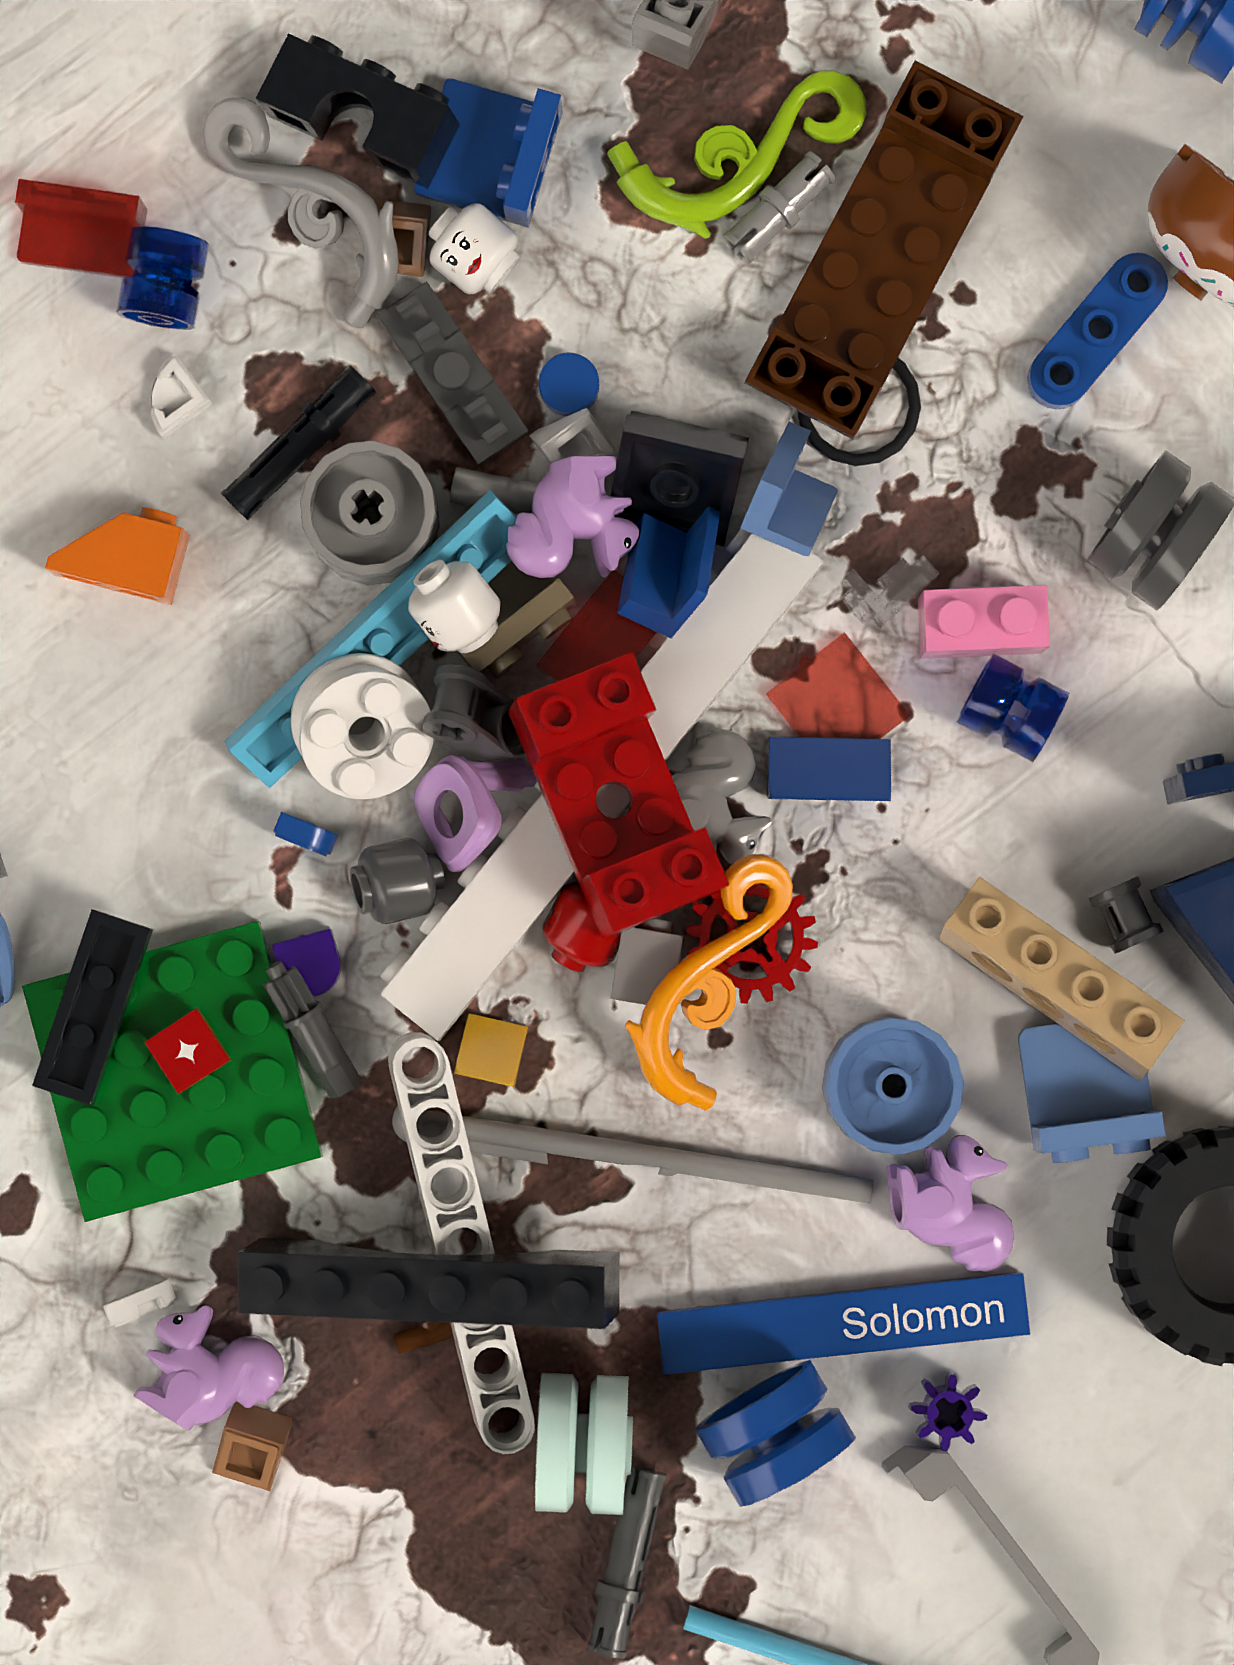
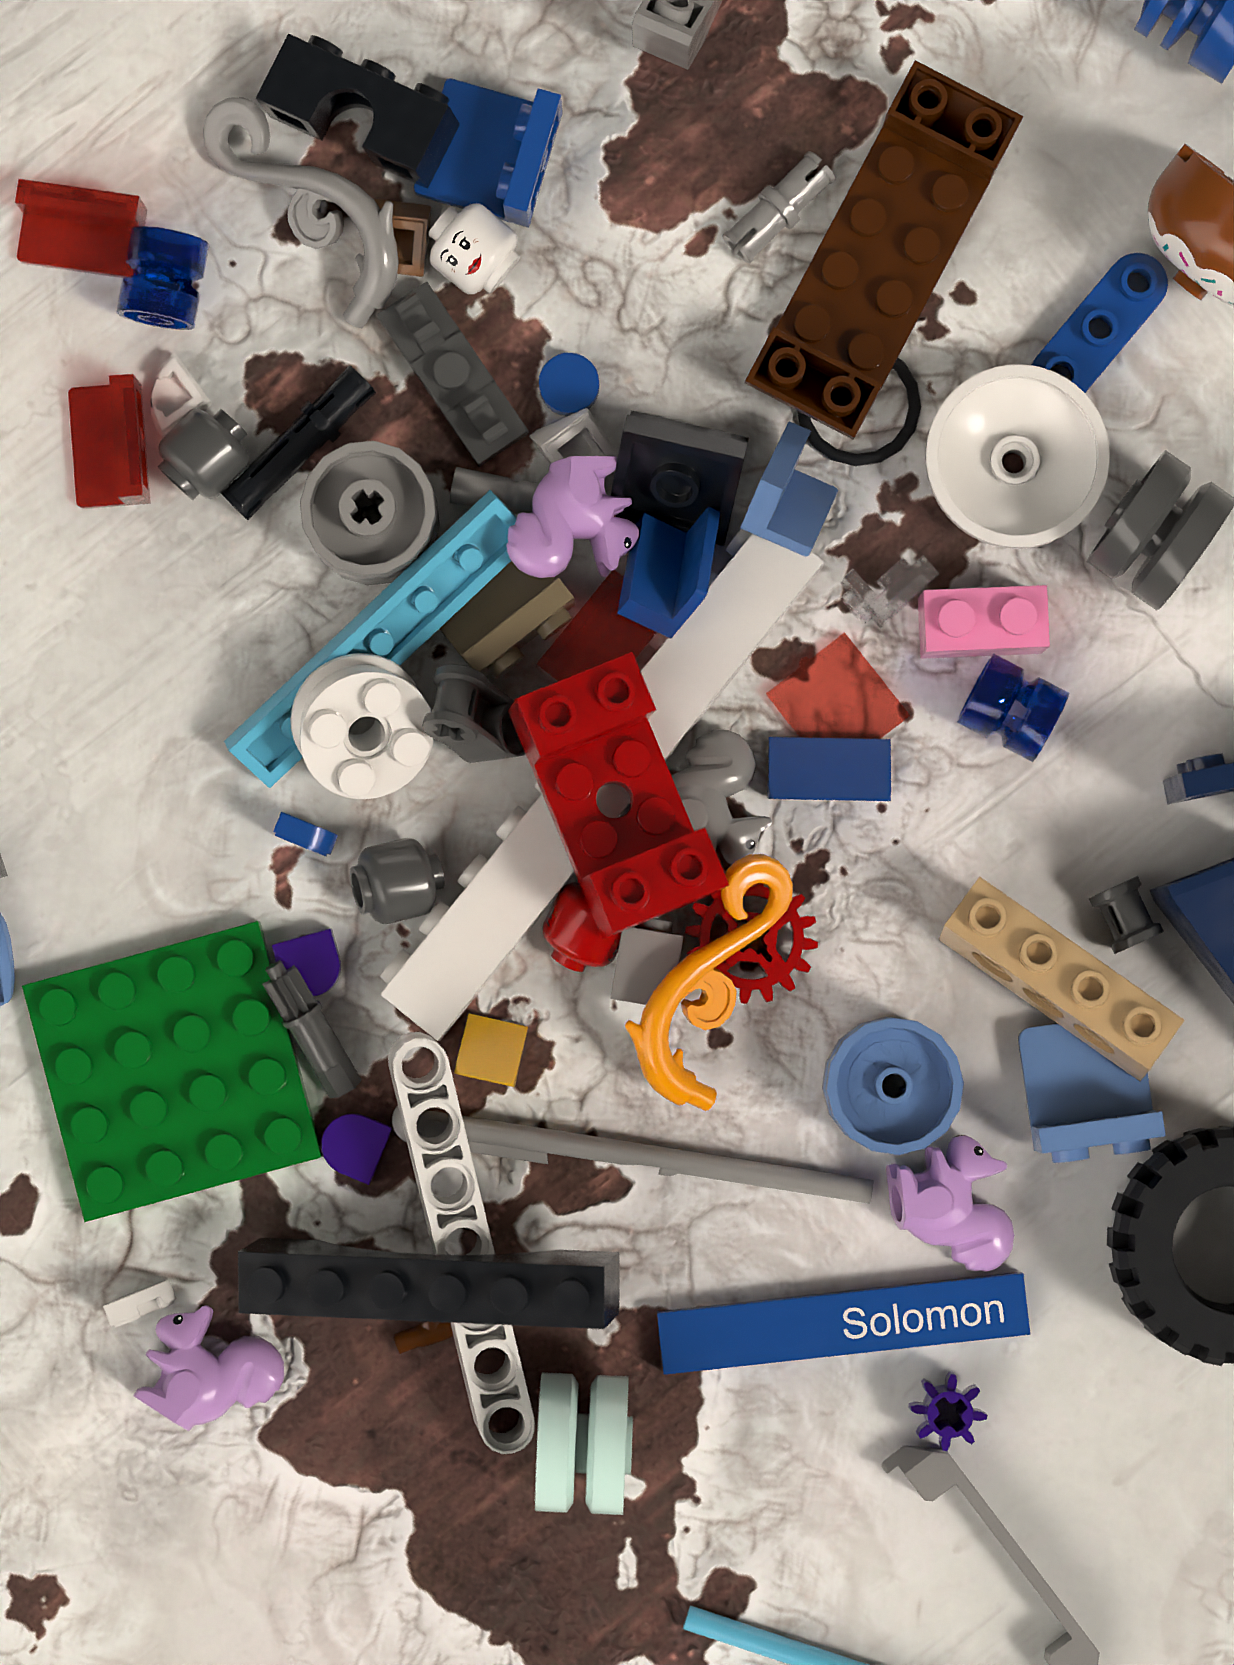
black plate [32,909,153,1105] -> none
orange slope [45,507,190,605] -> none
red tile [144,1008,232,1094] -> none
medium nougat slope [212,1402,292,1491] -> none
white head [408,560,500,653] -> none
lavender piece [414,754,537,872] -> none
dark grey pin [587,1466,667,1658] -> none
lime plant [607,70,867,239] -> none
blue wheel [695,1360,856,1507] -> none
none -> clear red panel [68,374,151,509]
none -> dark grey head [158,409,249,500]
none -> dark purple tile [322,1114,393,1185]
none -> white dish [925,364,1110,549]

